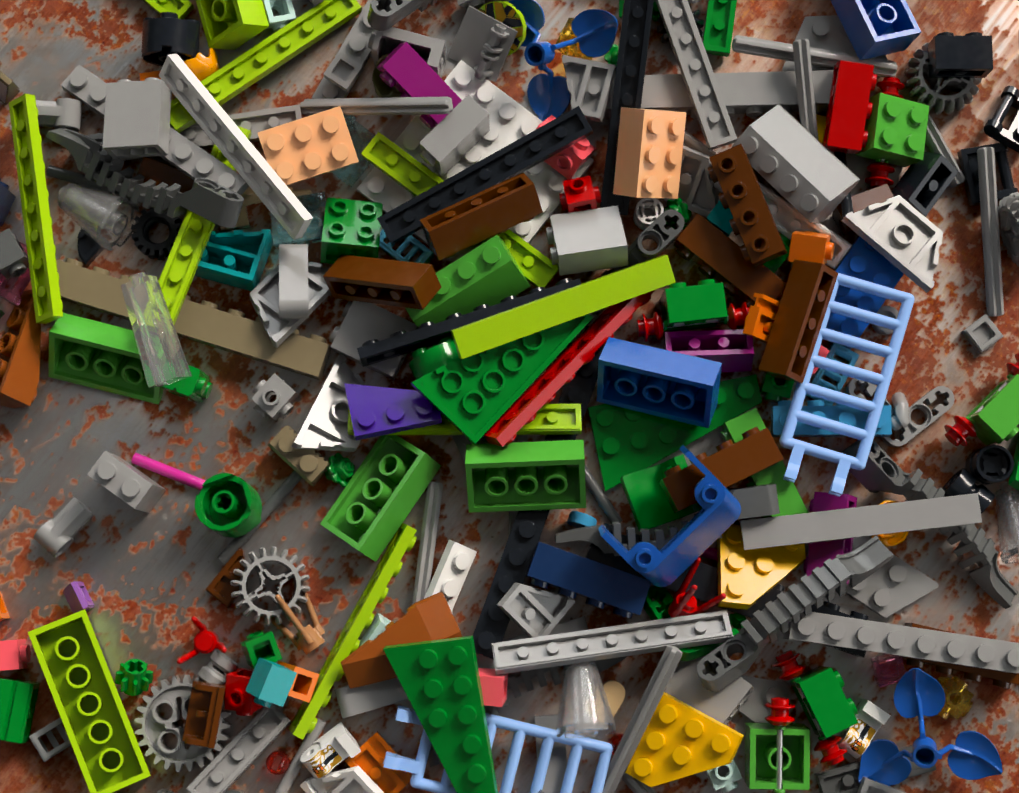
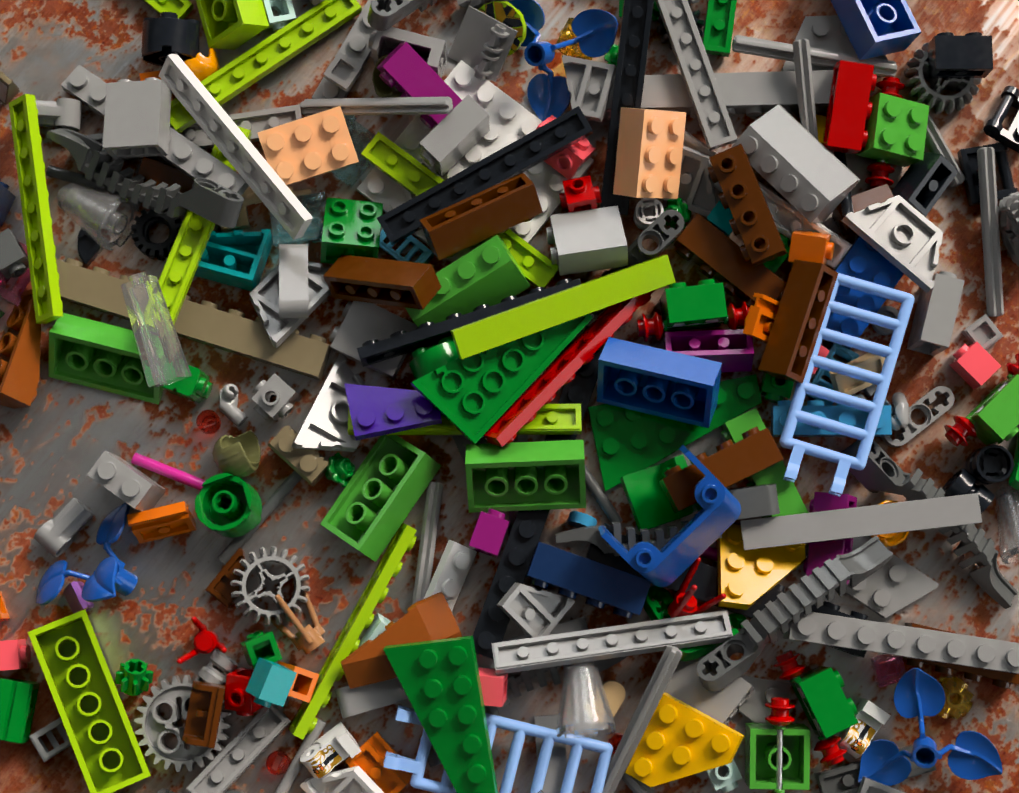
none -> blue plant [36,503,138,605]
none -> orange plate [127,501,196,544]
none -> clear red hinge [196,410,221,435]
none -> olive hair [212,430,261,478]
none -> light grey arm [219,383,248,427]
none -> magenta brick [469,508,509,558]
none -> tan plate [829,353,885,395]
none -> light grey brick [907,271,965,356]
none -> coral brick [949,341,1001,390]

